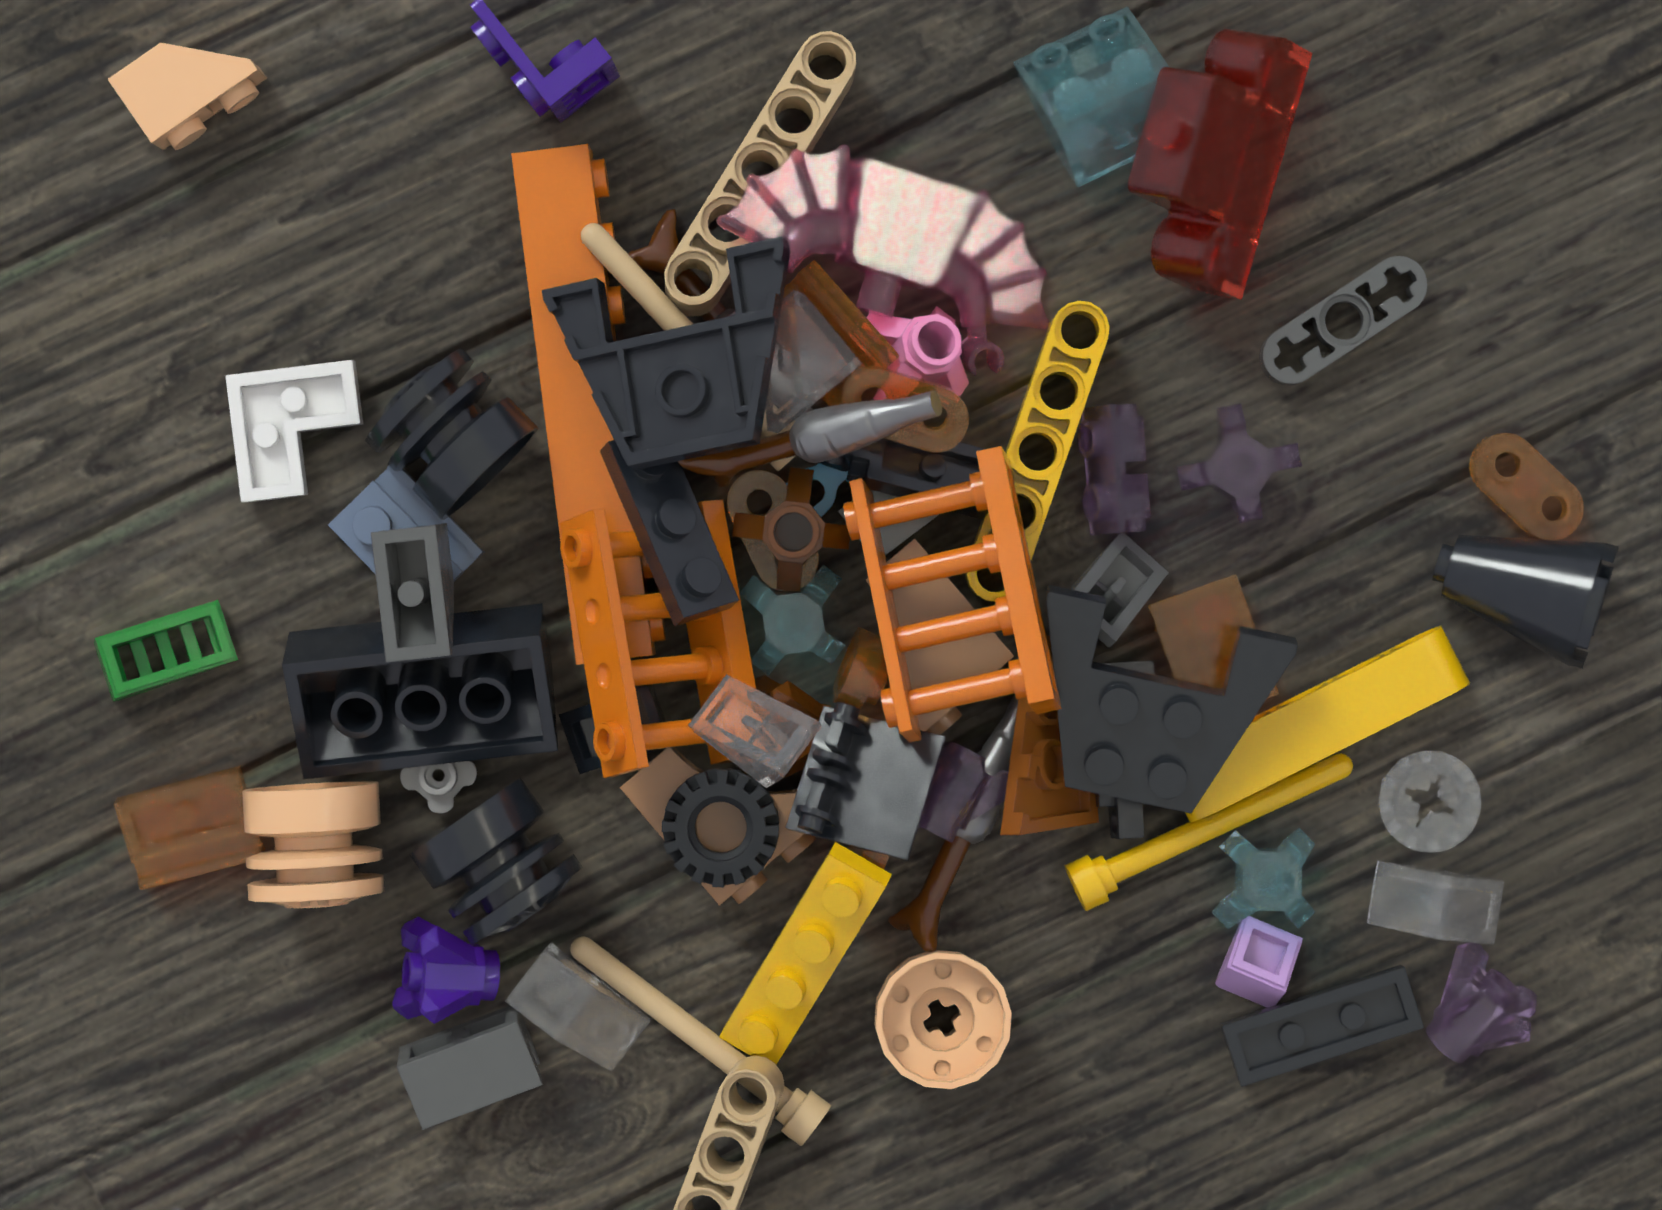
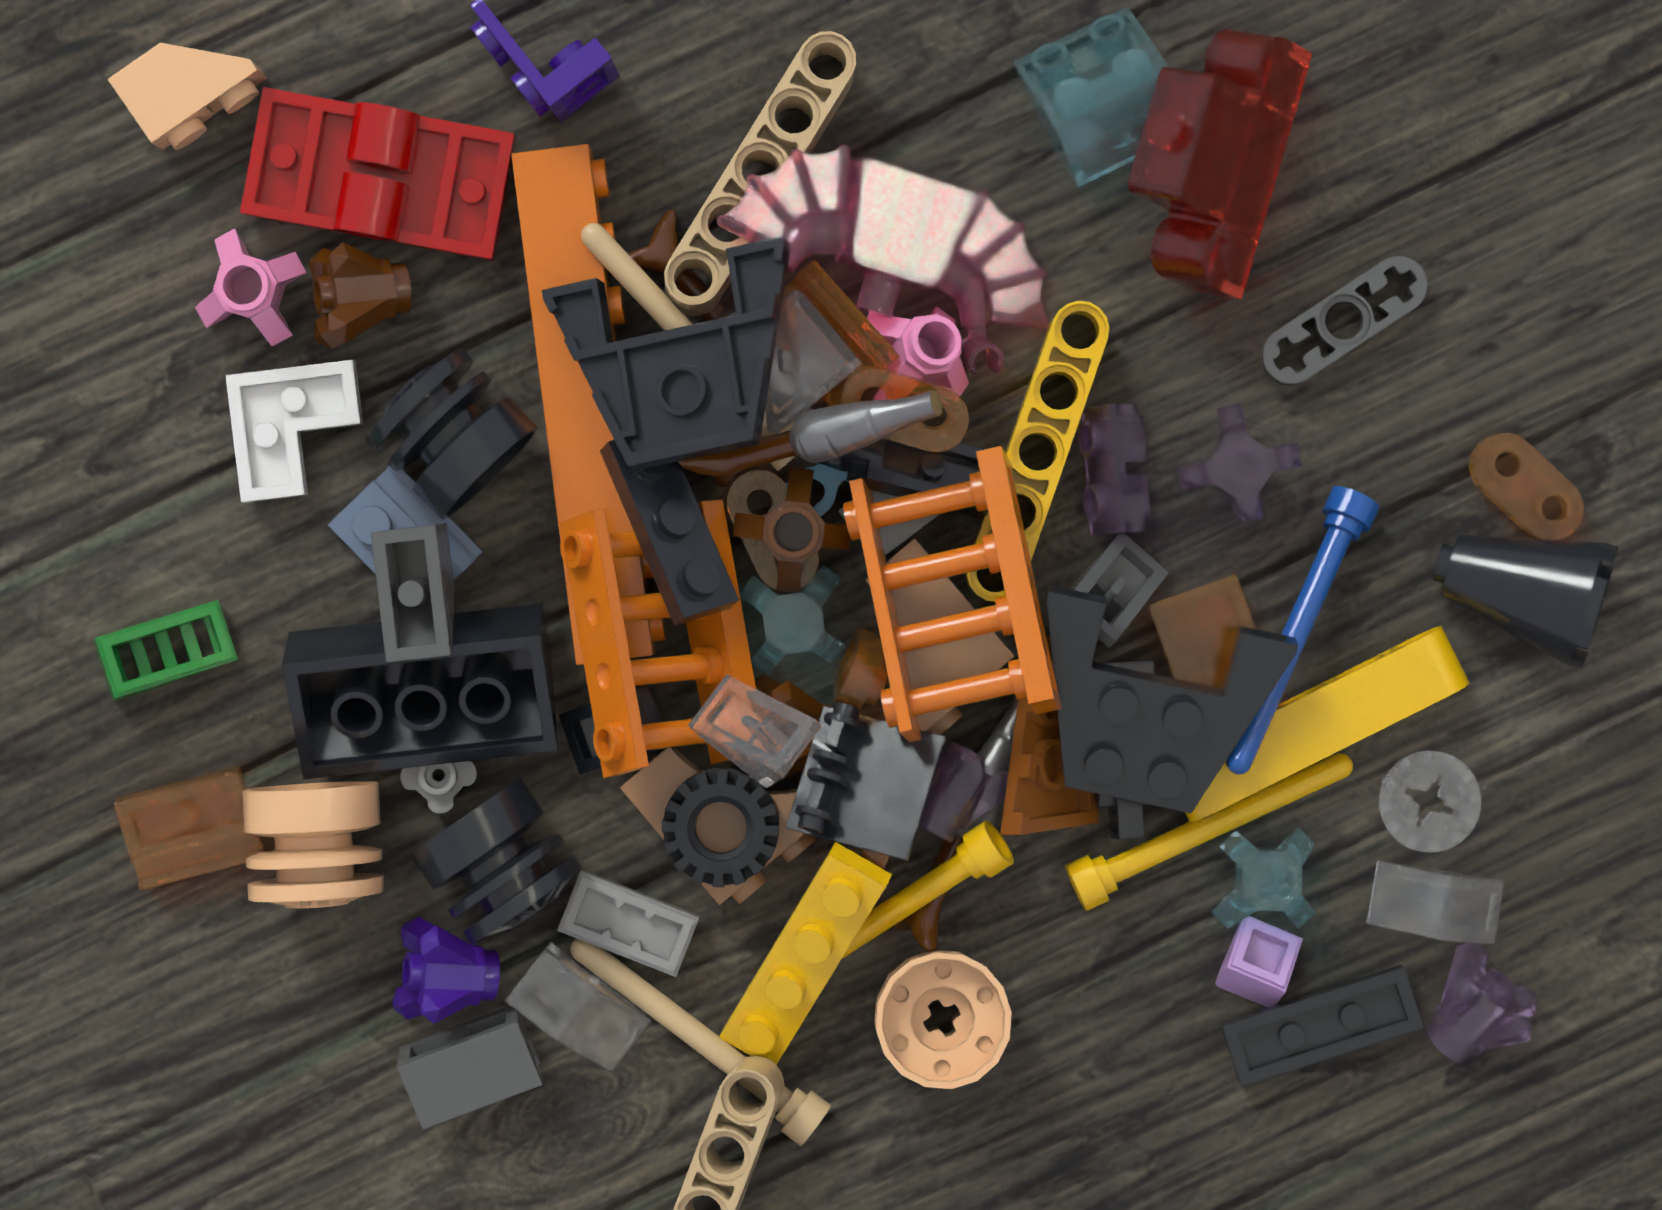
none -> bright pink rock [195,228,307,346]
none -> red plate [240,87,517,261]
none -> reddish brown rock [308,242,412,349]
none -> light grey plate [557,870,700,977]
none -> yellow piece [841,820,1014,960]
none -> blue piece [1226,486,1380,775]

